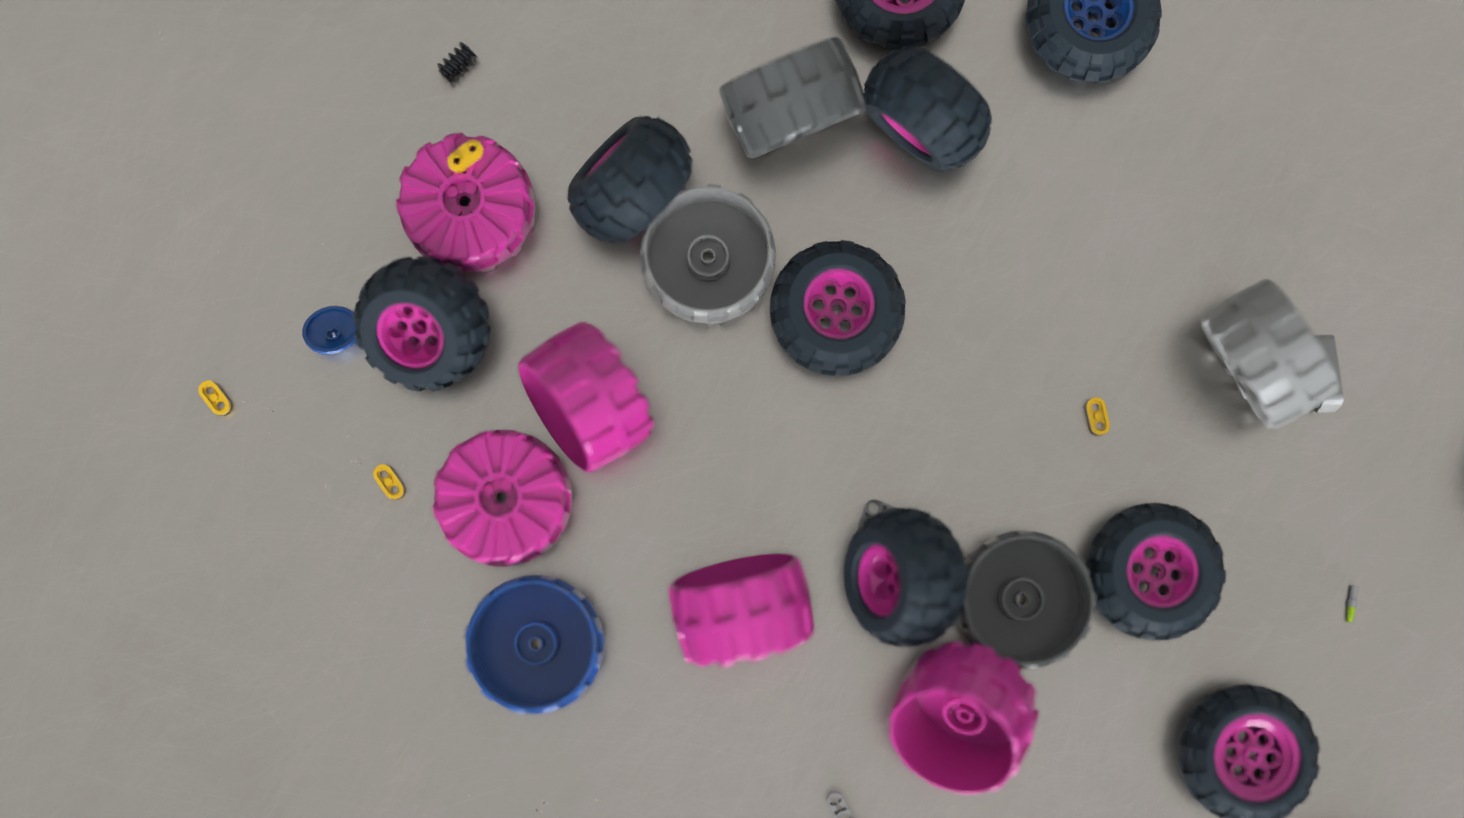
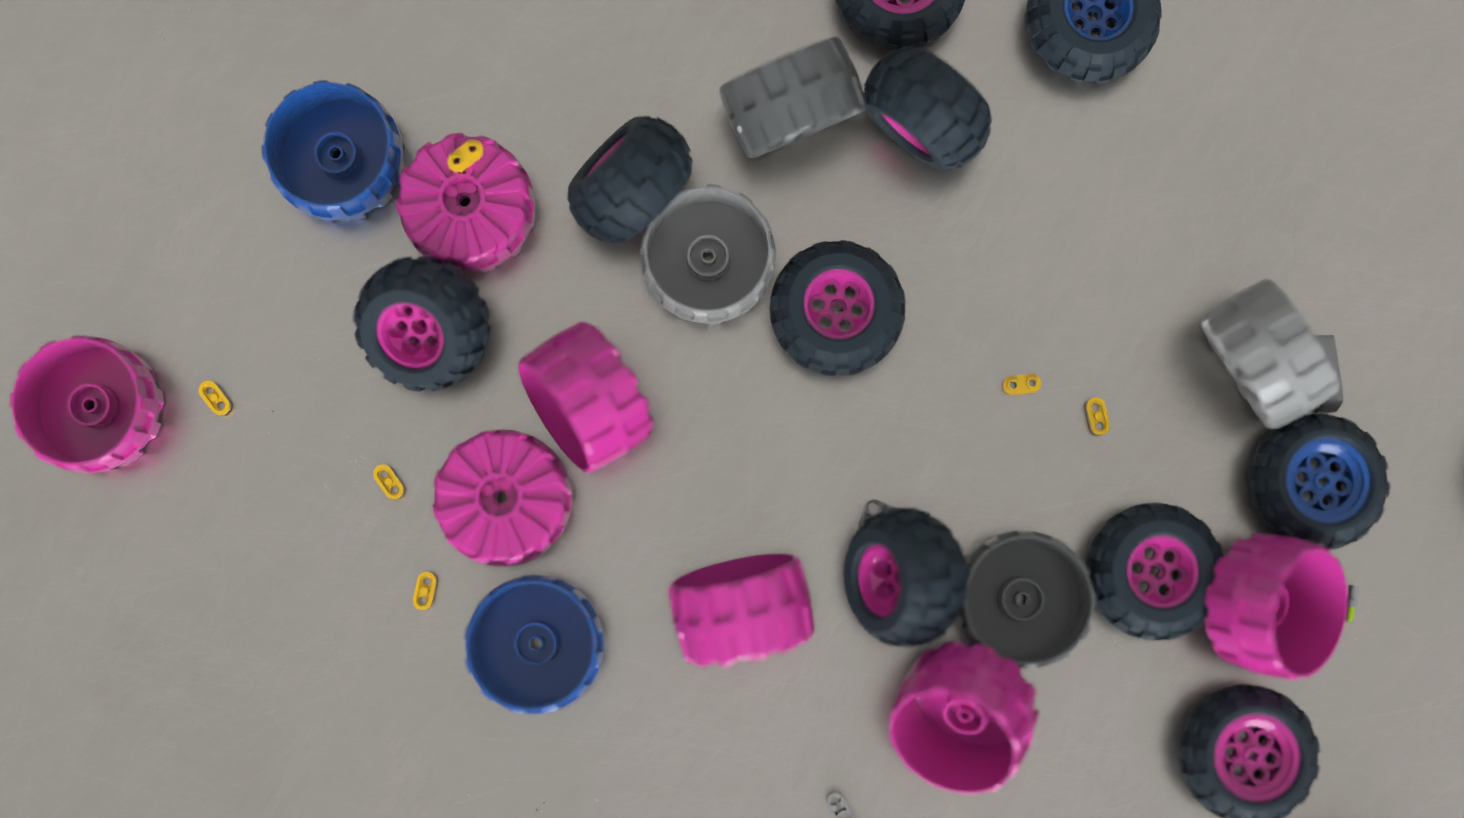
blue dish [302,306,357,354] -> none
black piece [437,42,478,84] -> none
none -> dark pink wheel [10,335,164,473]
none -> blue wheel [261,80,405,222]
none -> yellow plate [413,572,437,610]
none -> yellow plate [1002,374,1041,396]
none -> dark pink wheel [1205,533,1348,680]
none -> black wheel [1249,413,1390,550]

